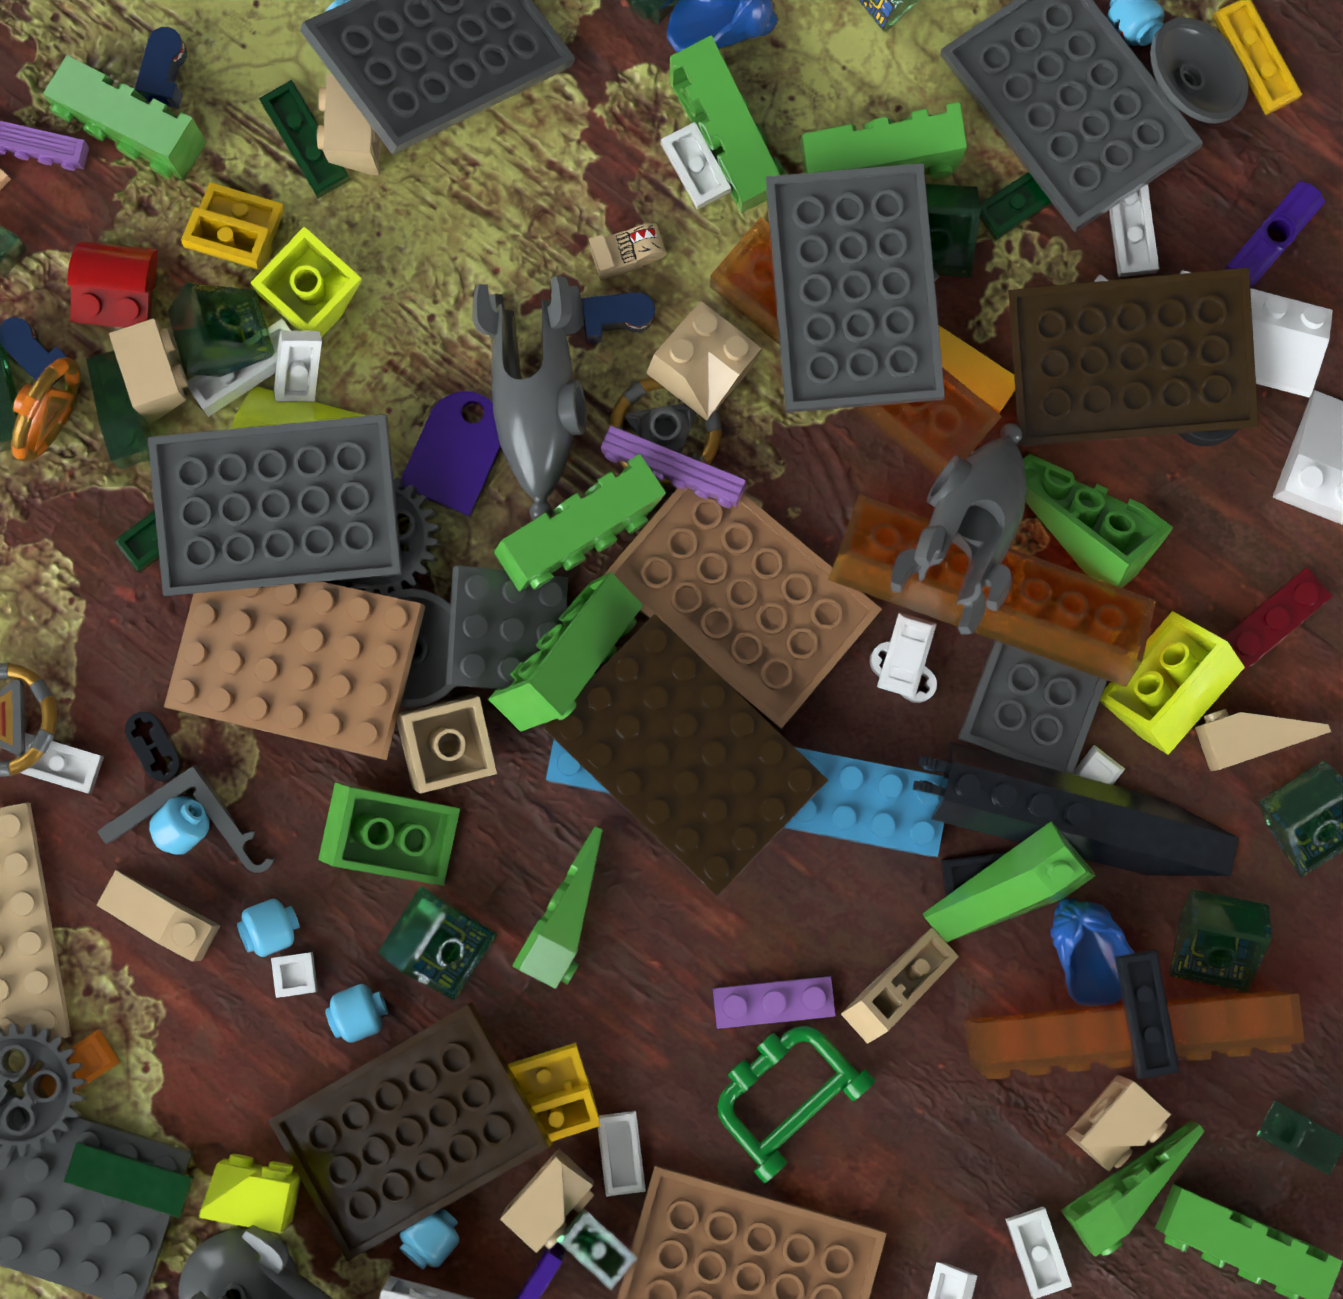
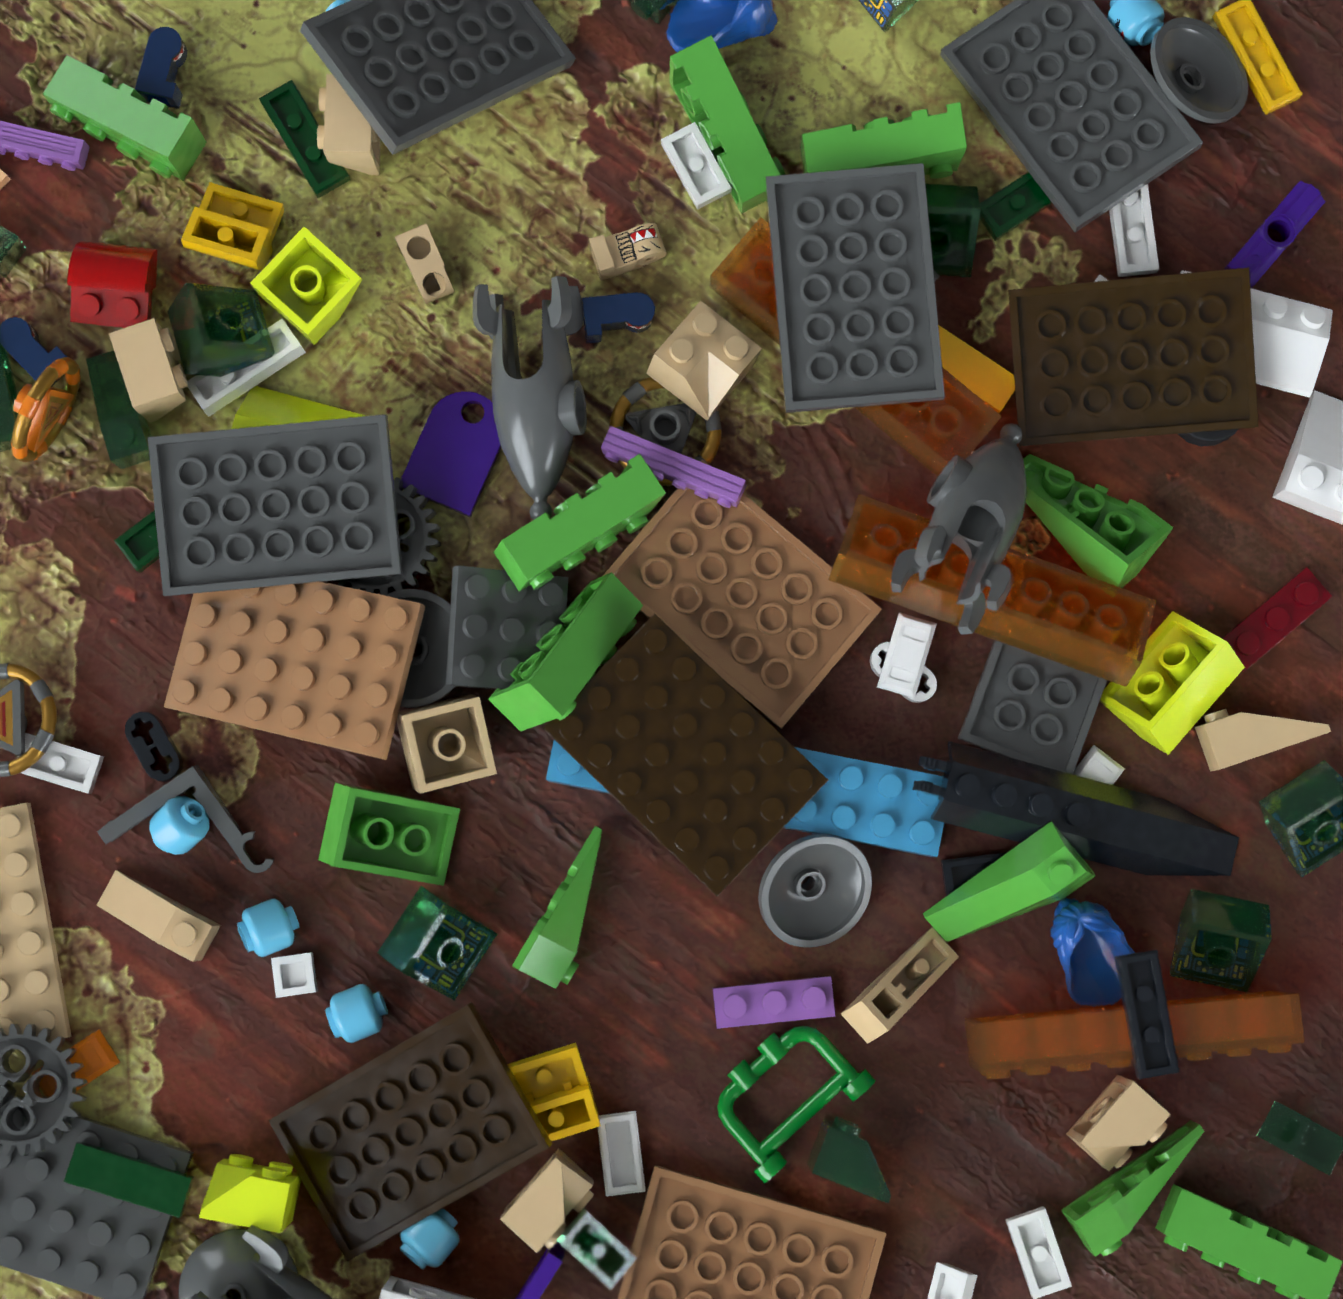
white plate [274,331,322,402] -> none
none -> tan leg [395,223,454,304]
none -> dark grey dish [758,834,872,947]
none -> clear green slope [807,1116,891,1204]

